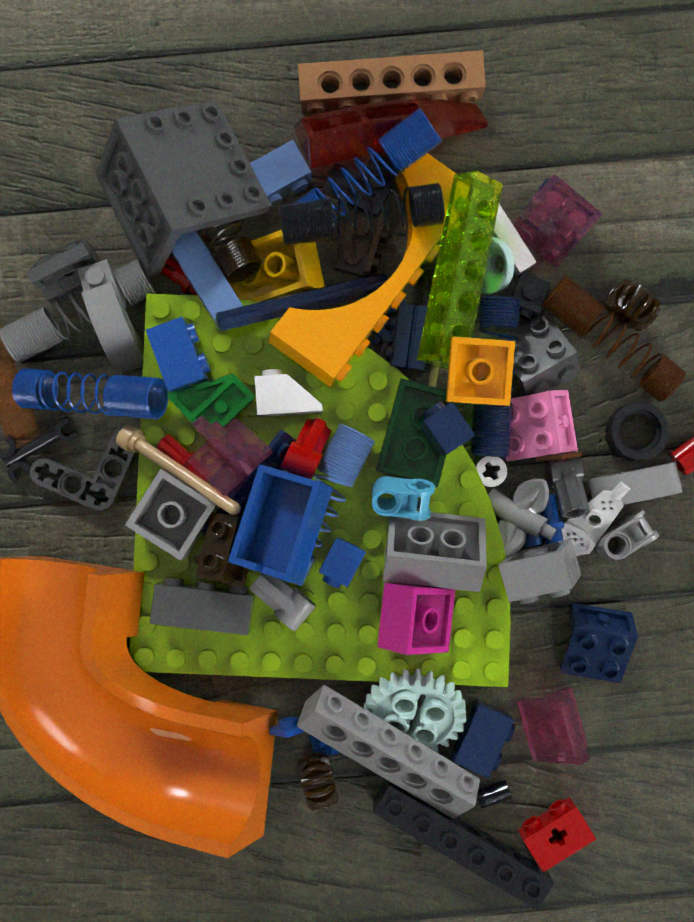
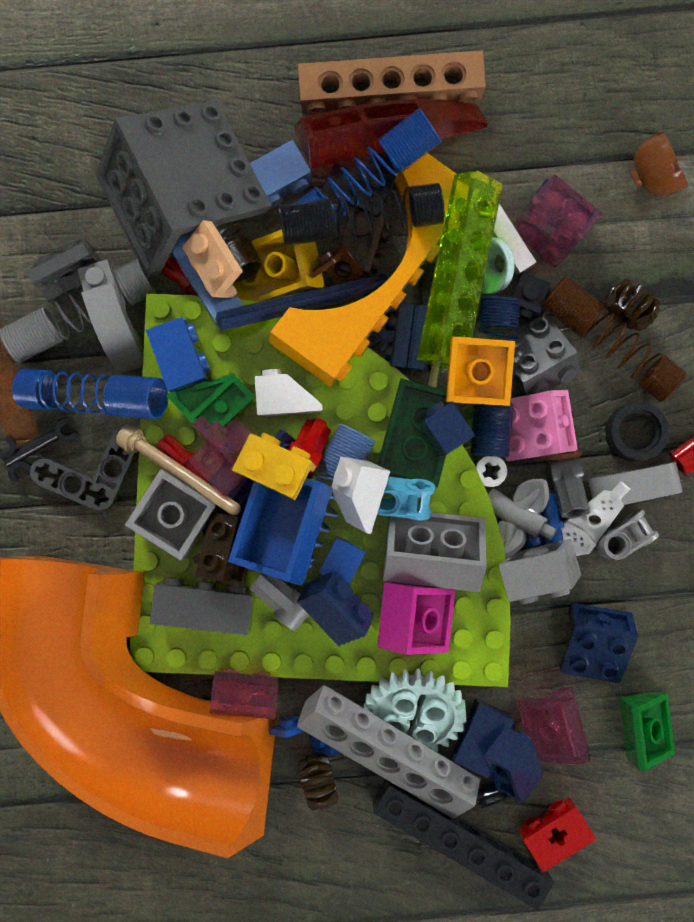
none -> light nougat bracket [182,220,243,298]
none -> clear pink bracket [210,669,279,719]
none -> yellow bracket [232,433,316,500]
none -> dark blue brick [297,571,374,647]
none -> reddish brown bracket [310,244,364,284]
none -> white slope [331,456,390,534]
none -> dark blue brick [484,727,543,804]
none -> green slope [619,692,675,771]
none -> dark orange cylinder [630,131,688,197]

